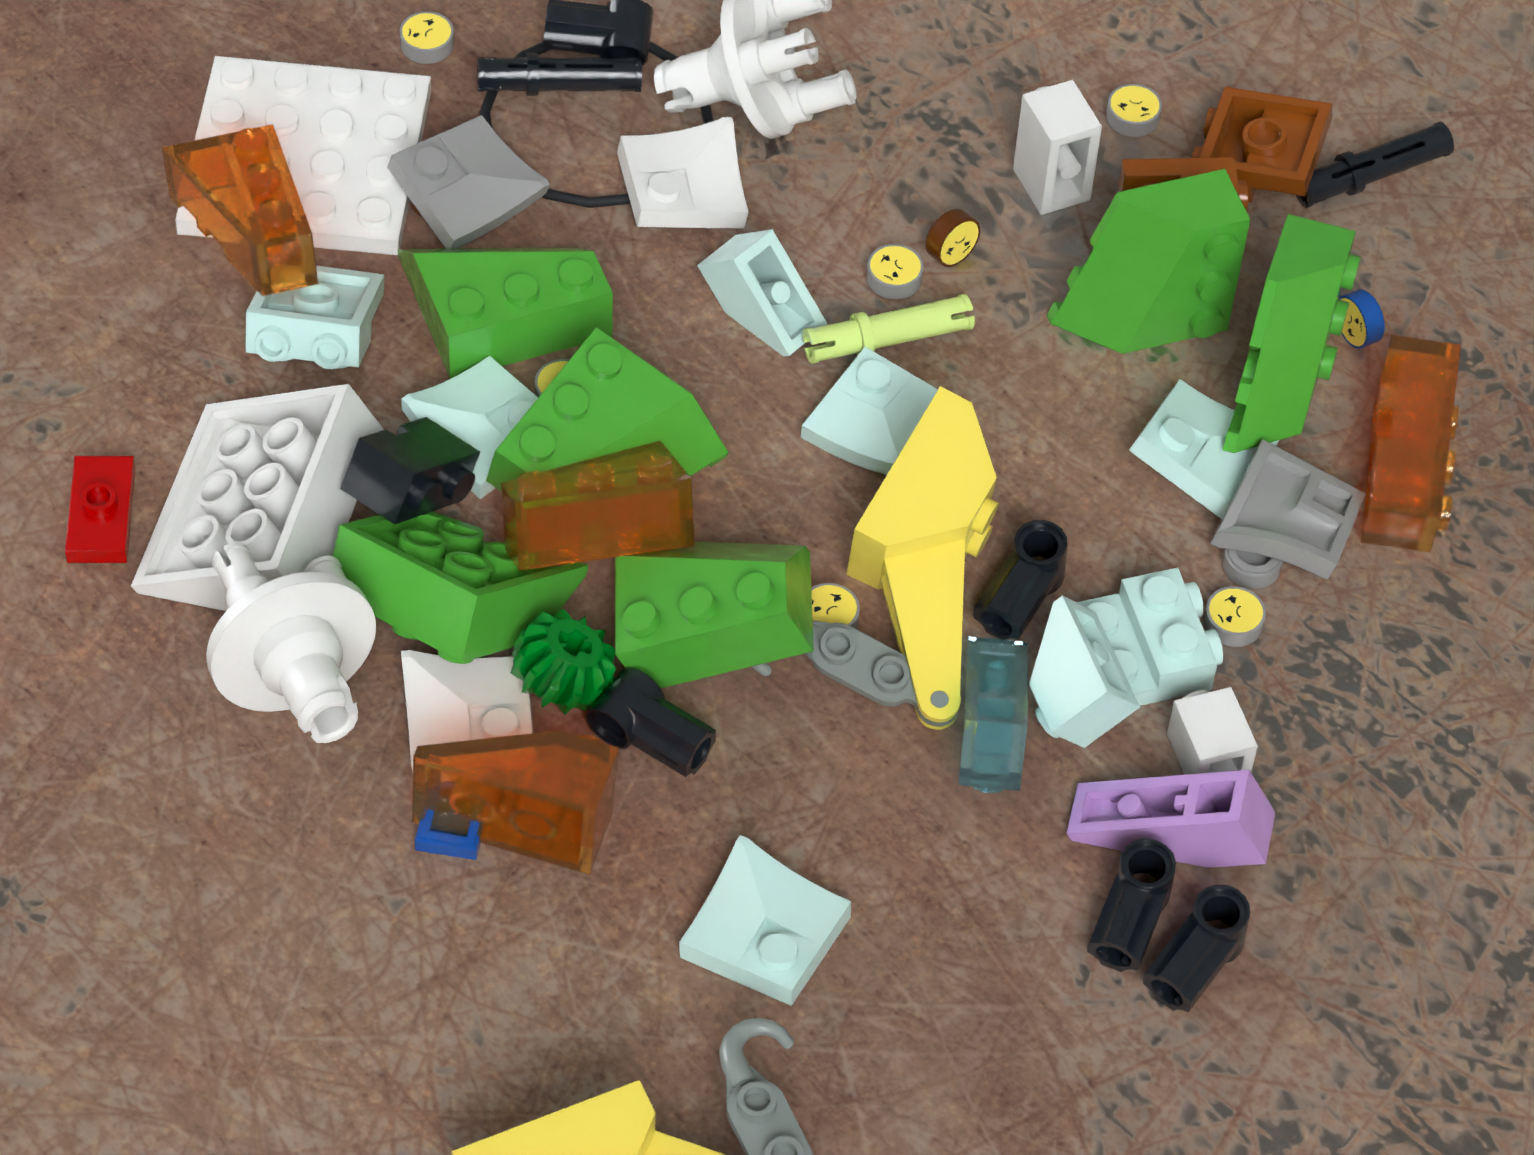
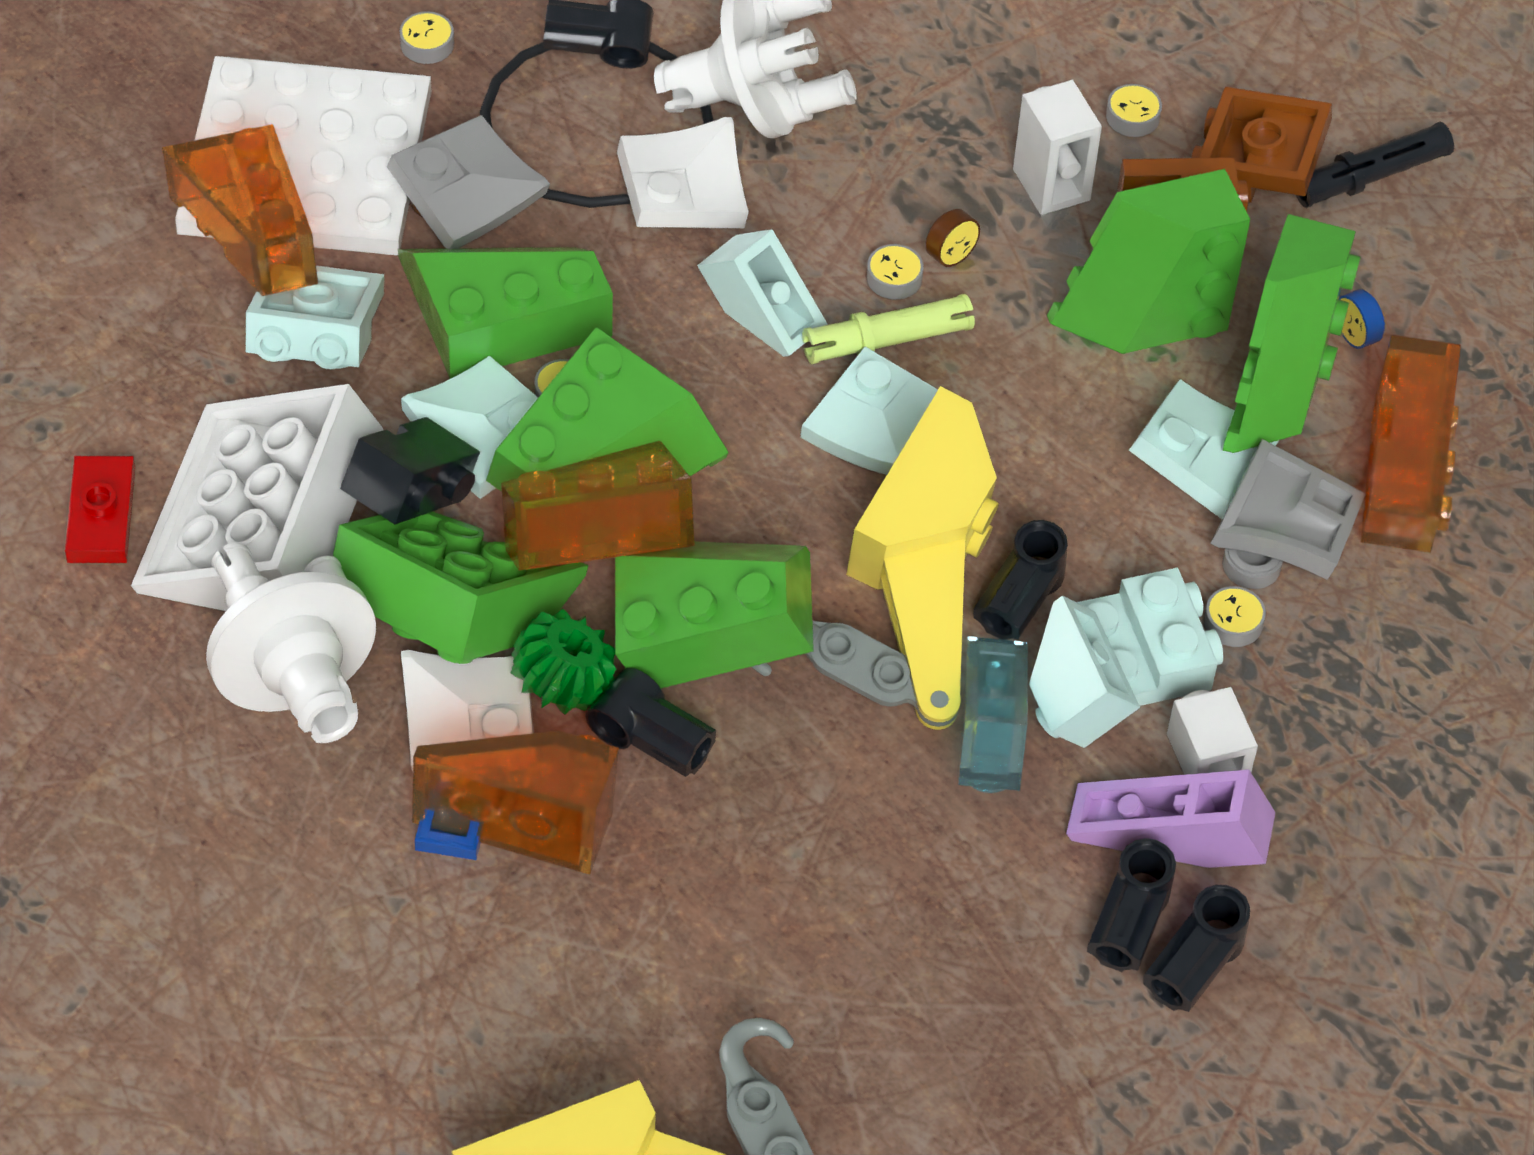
black pin [477,53,642,96] -> none
light aqua plate [679,835,851,1006] -> none
light yellow tile [811,583,860,629] -> none

